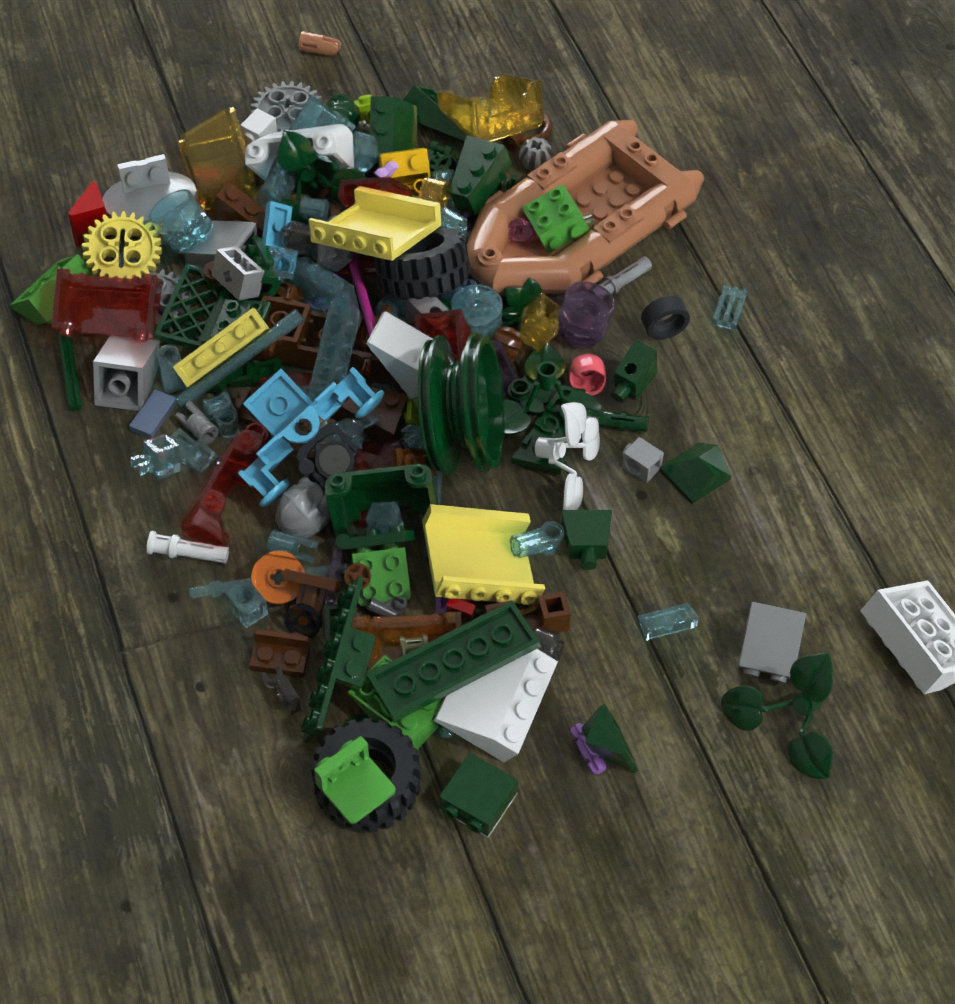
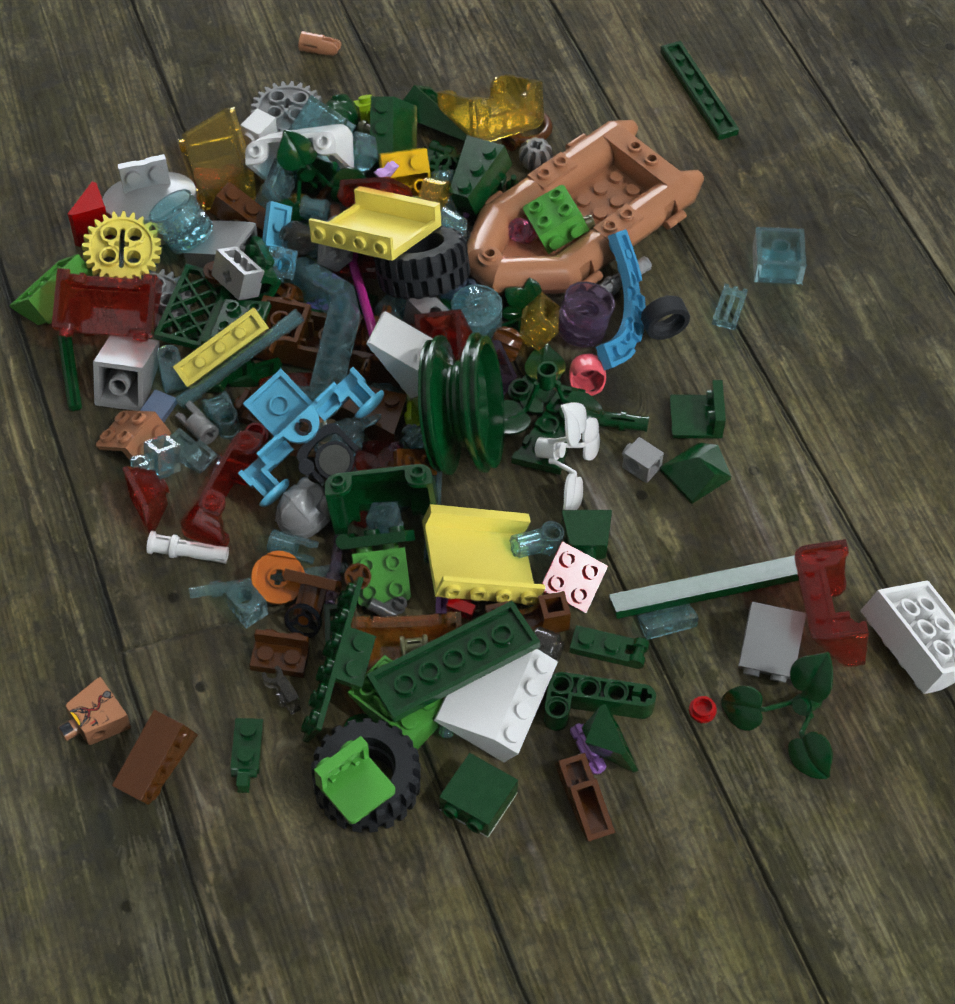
dark green torso [611,340,657,403] -> none
none -> nougat torso [58,677,131,745]
none -> nougat bracket [96,410,171,469]
none -> reddish brown wedge [112,709,198,805]
none -> clear red slope [122,466,169,534]
none -> dark green hinge [230,718,264,793]
none -> hinge [542,542,608,613]
none -> dark green beam [544,672,656,731]
none -> reddish brown slope [555,753,615,842]
none -> dark green plate [569,625,649,669]
none -> dark azure plate [596,229,646,370]
none -> tile [609,552,820,619]
none -> dark green tile [660,41,739,141]
none -> dark green bracket [670,380,726,438]
none -> red plate [689,696,717,723]
none -> clear light blue brick [753,227,806,284]
none -> clear red windscreen [794,539,869,666]

